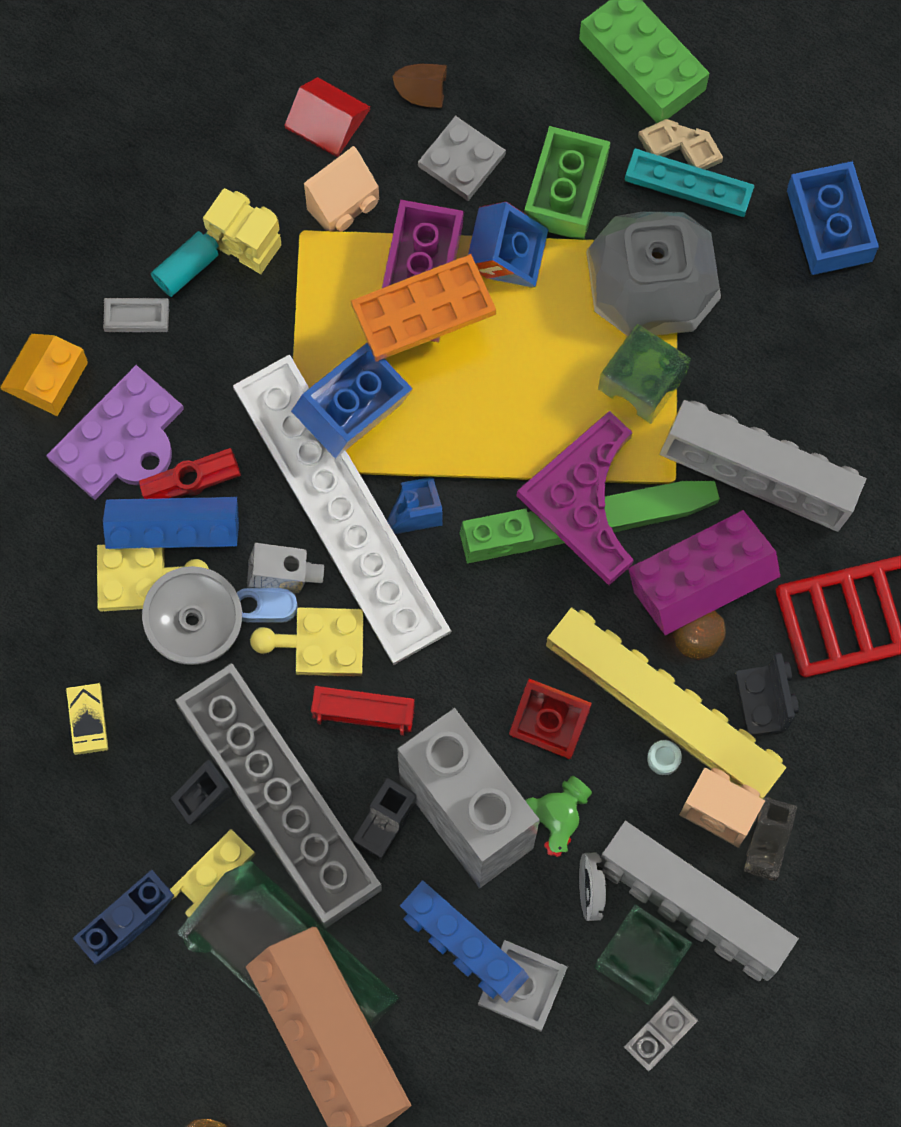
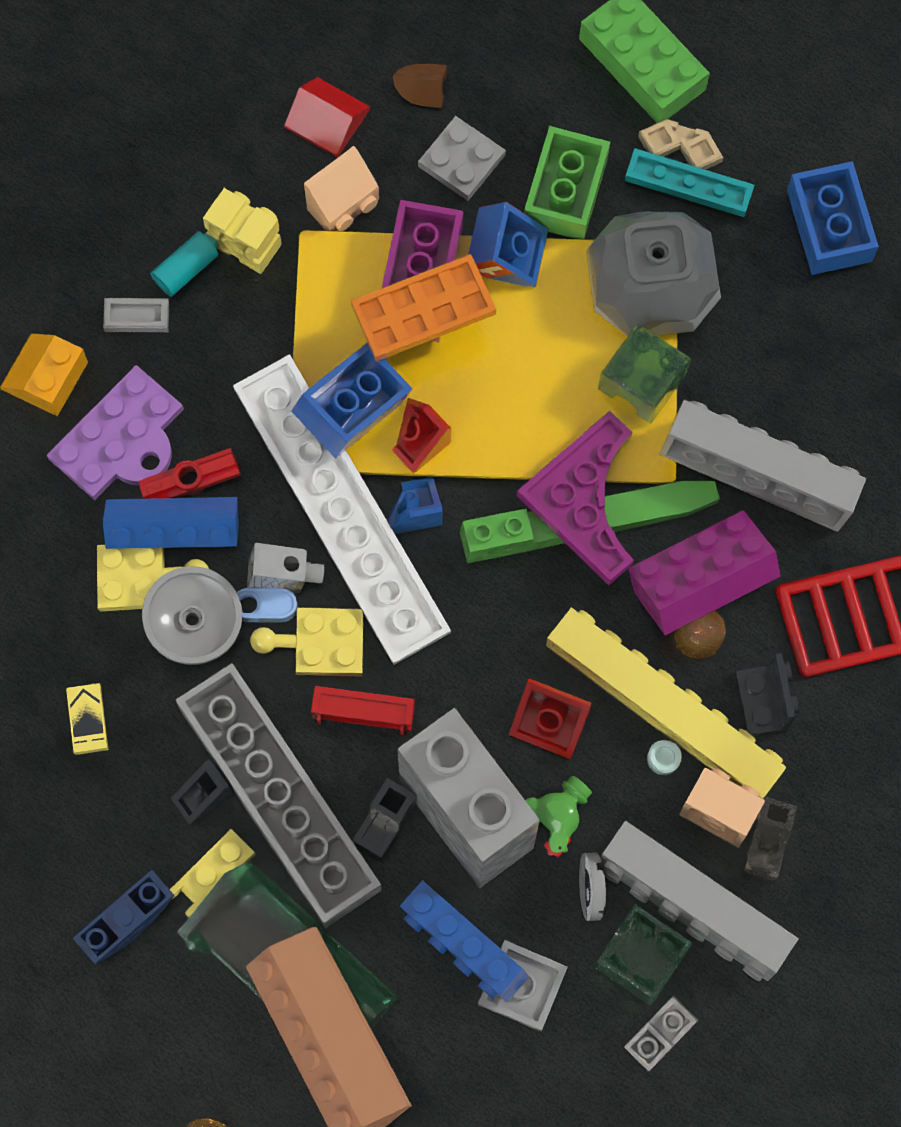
none -> red slope [392,398,451,473]

